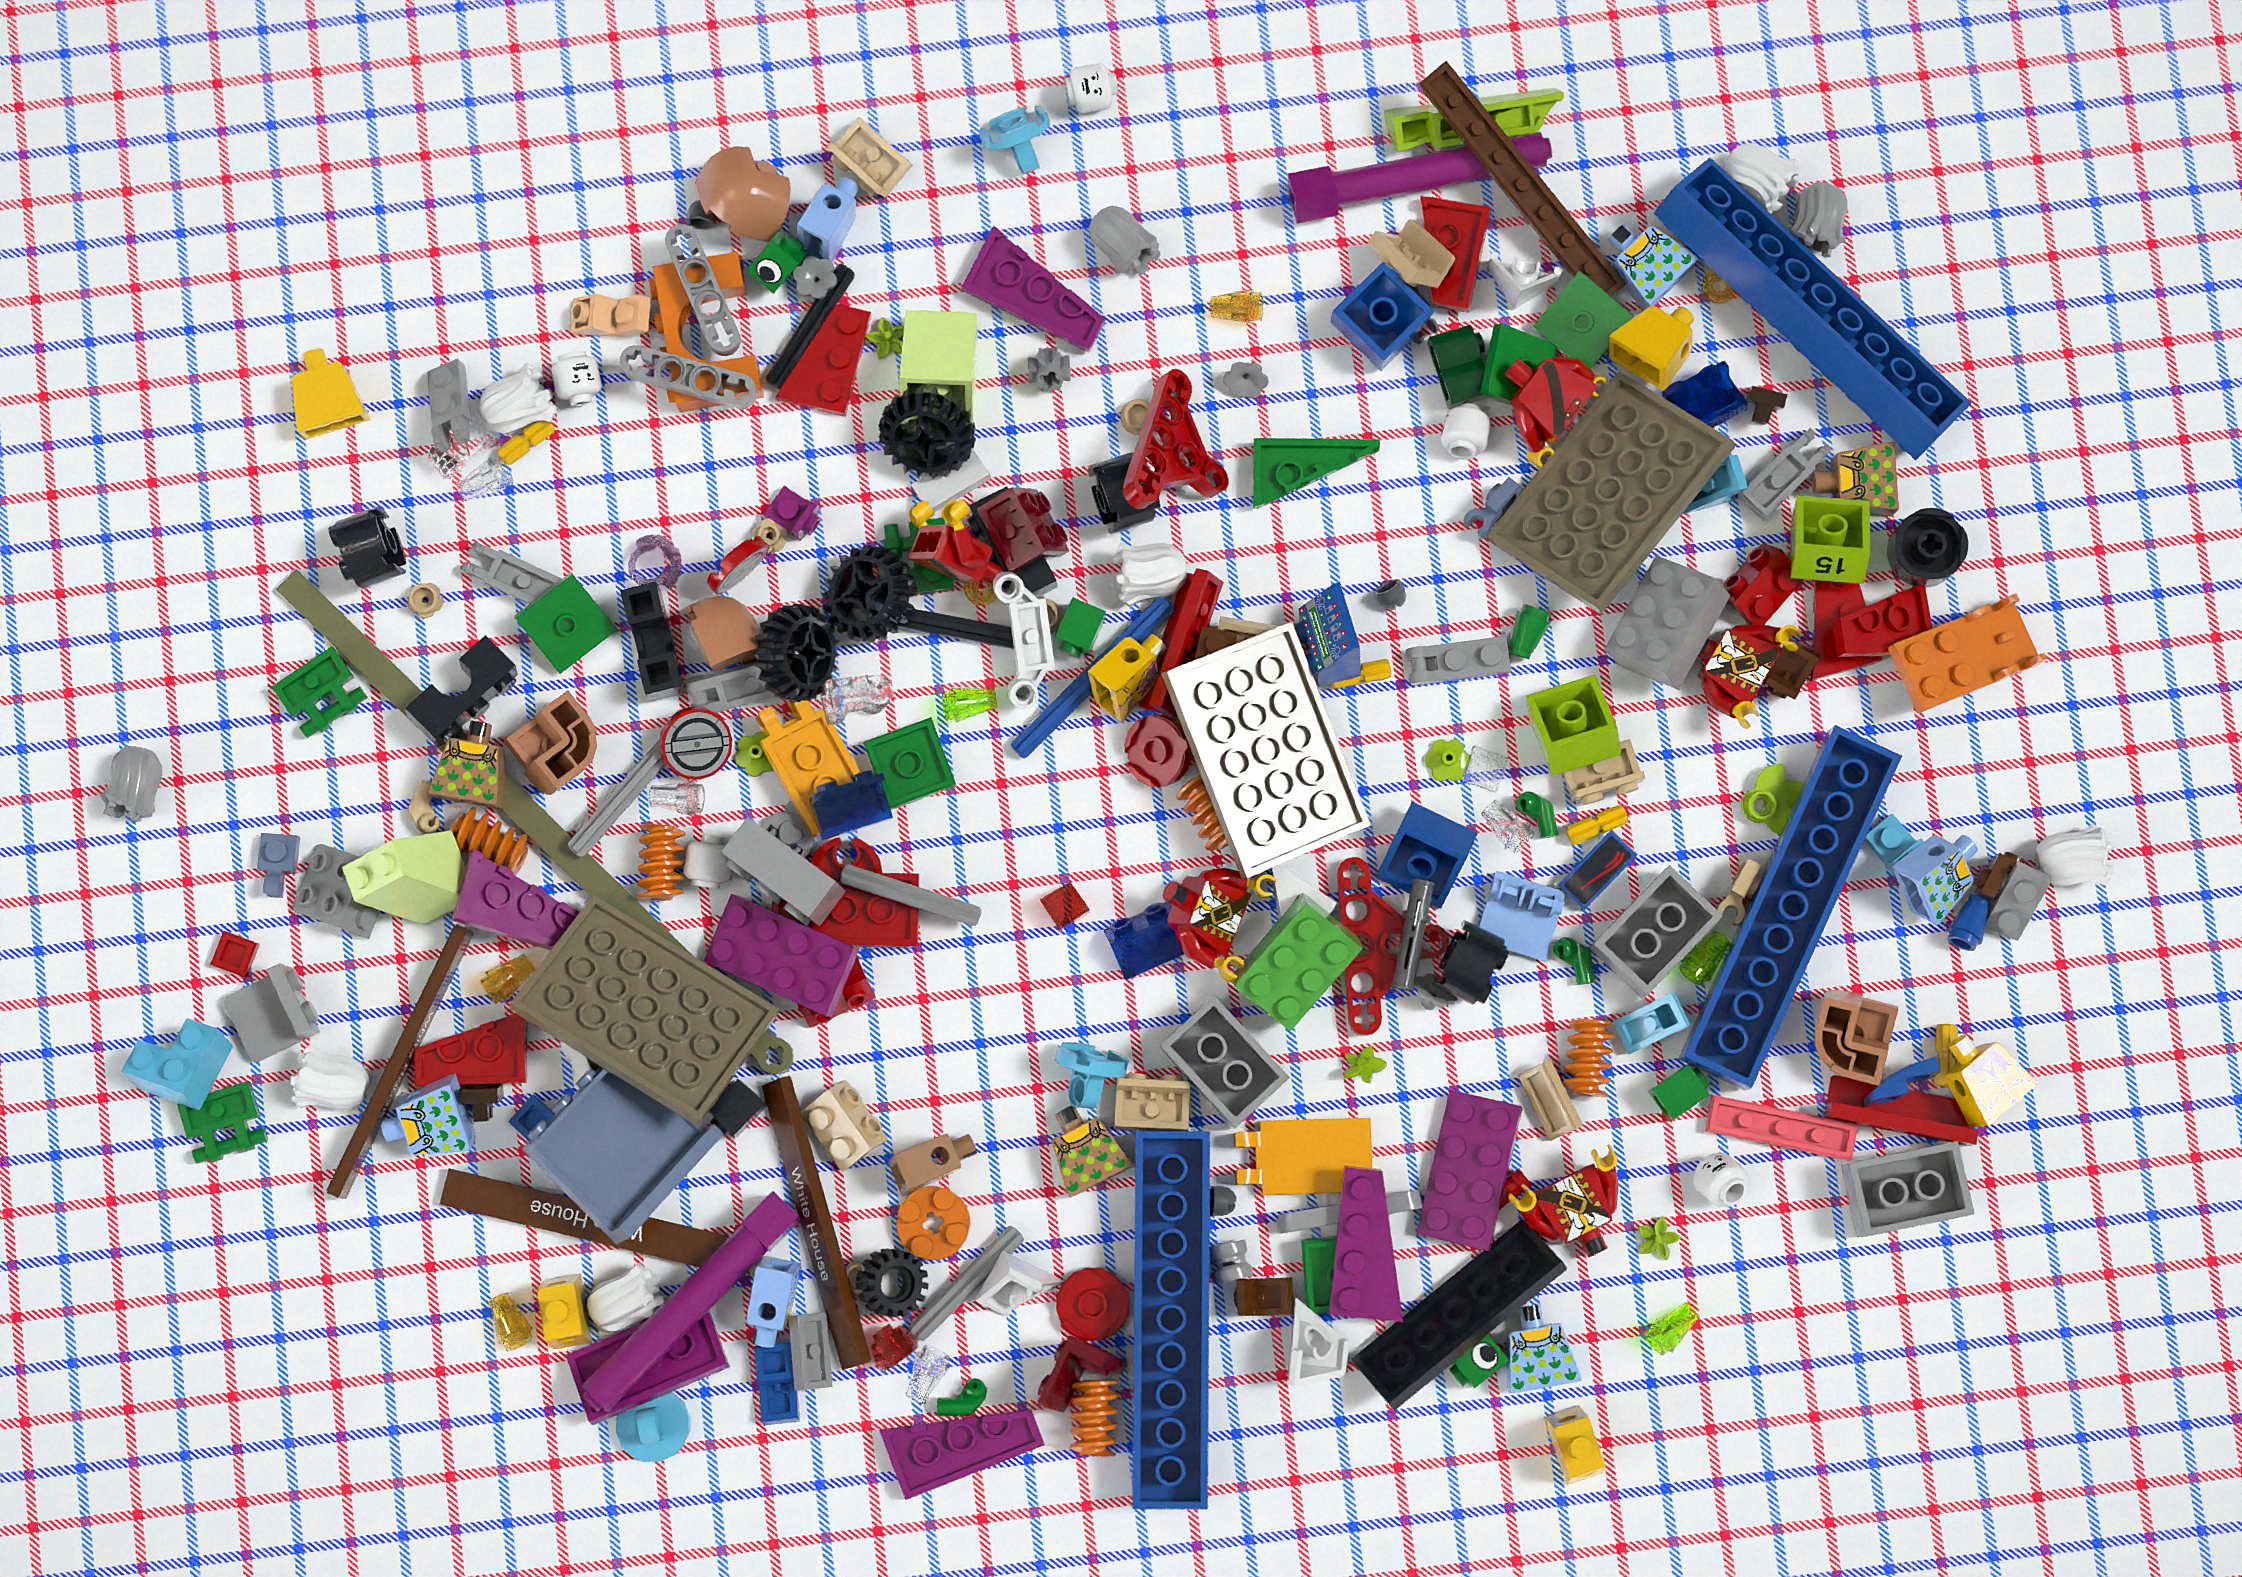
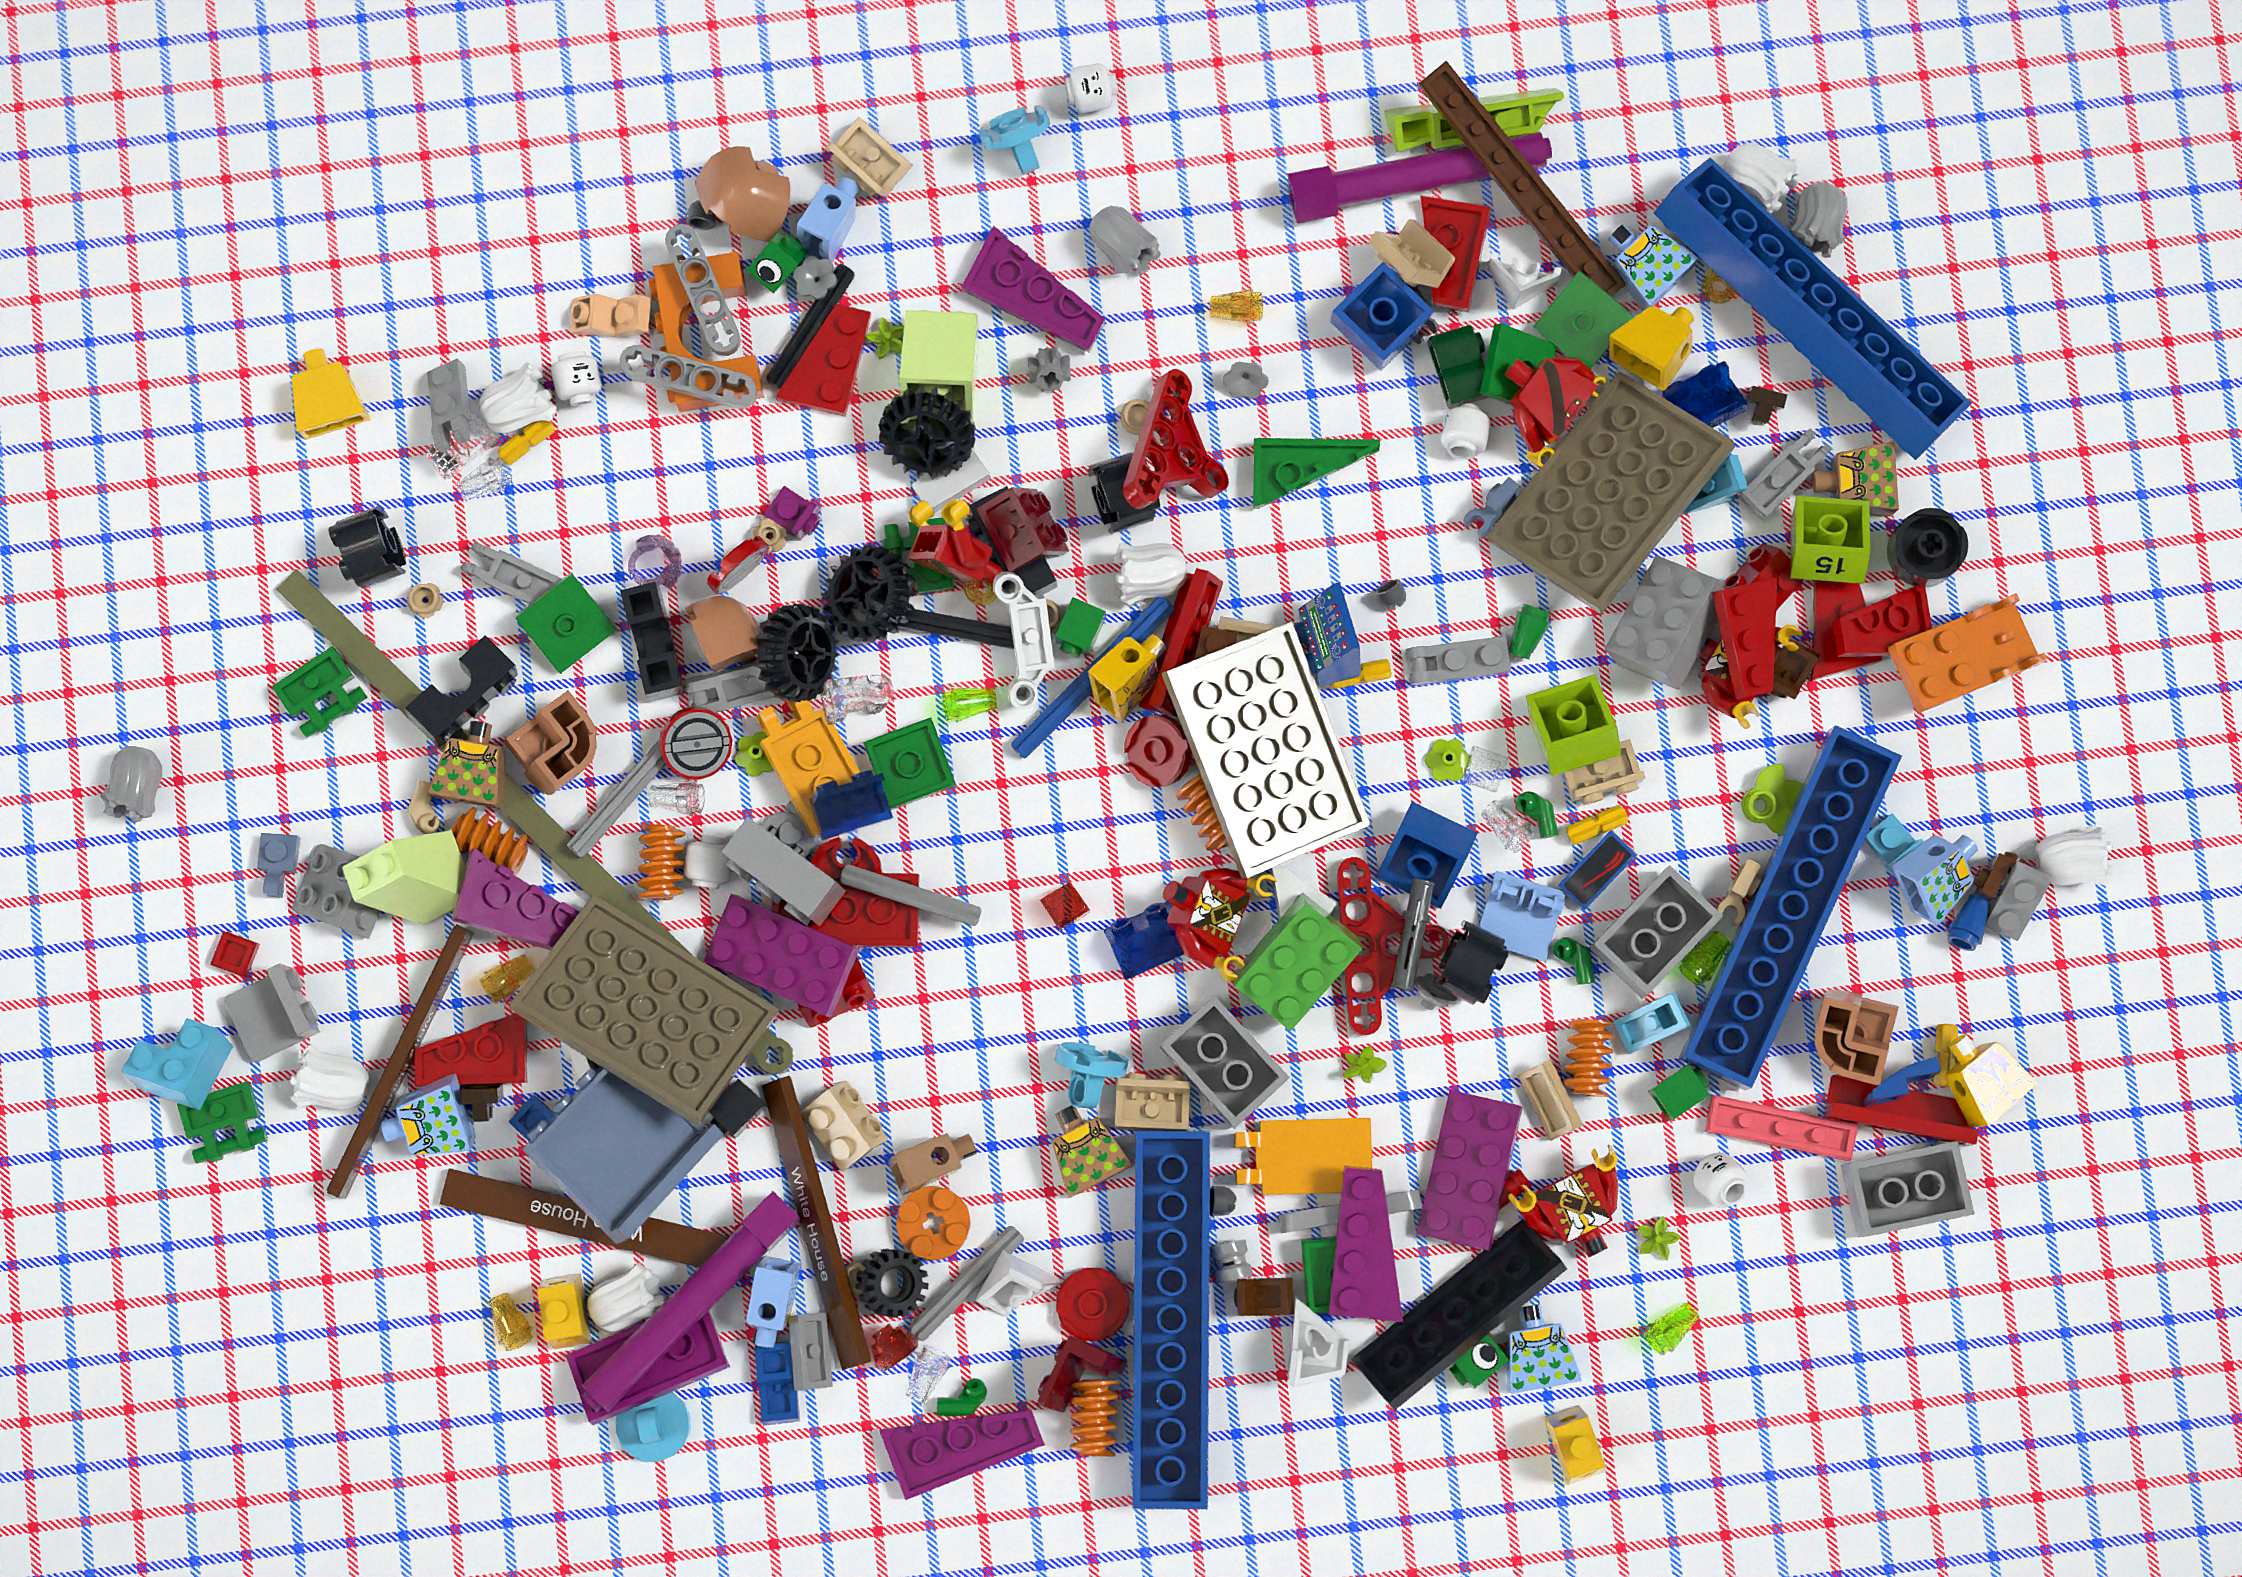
none -> red wing [1712,577,1777,700]

